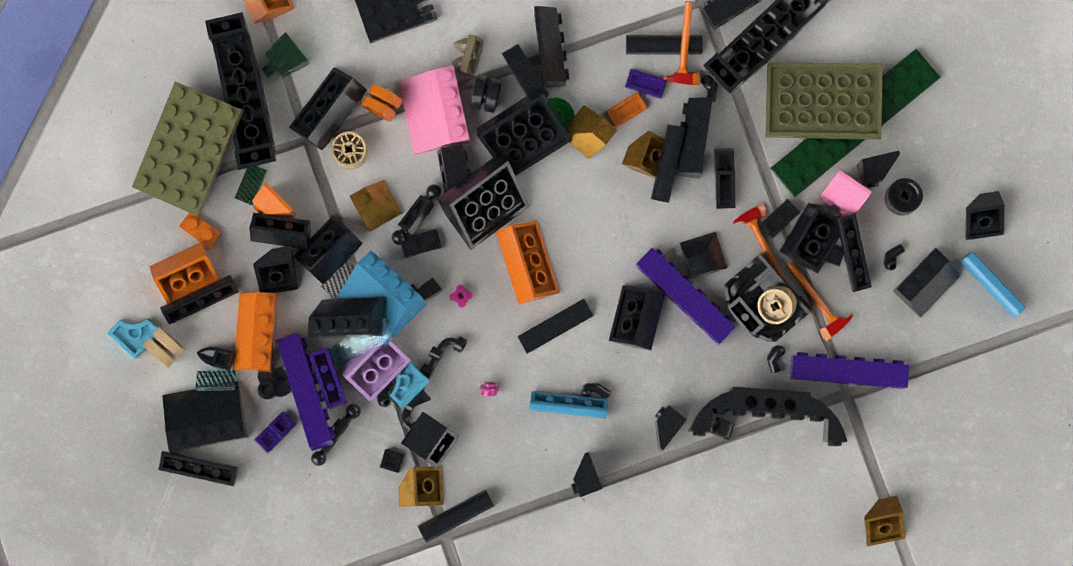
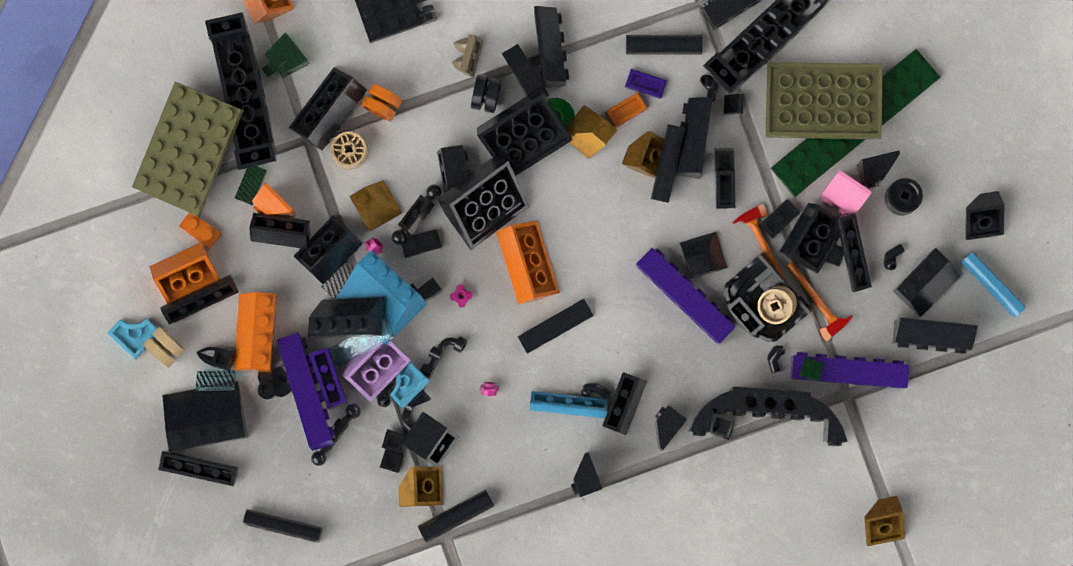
black slope [253,246,298,293] -> none
dark purple slope [254,411,296,454] -> none
bright pink slope [399,65,470,155] -> none
black slope [609,285,665,351] -> none
orange piece [663,1,700,85] -> none
none -> black brick [243,509,323,543]
none -> dark pink plate [364,237,384,255]
none -> black plate [381,429,406,453]
none -> black brick [602,372,647,435]
none -> black plate [724,94,744,115]
none -> dark green slope [799,358,823,382]
none -> black slope [892,318,978,354]

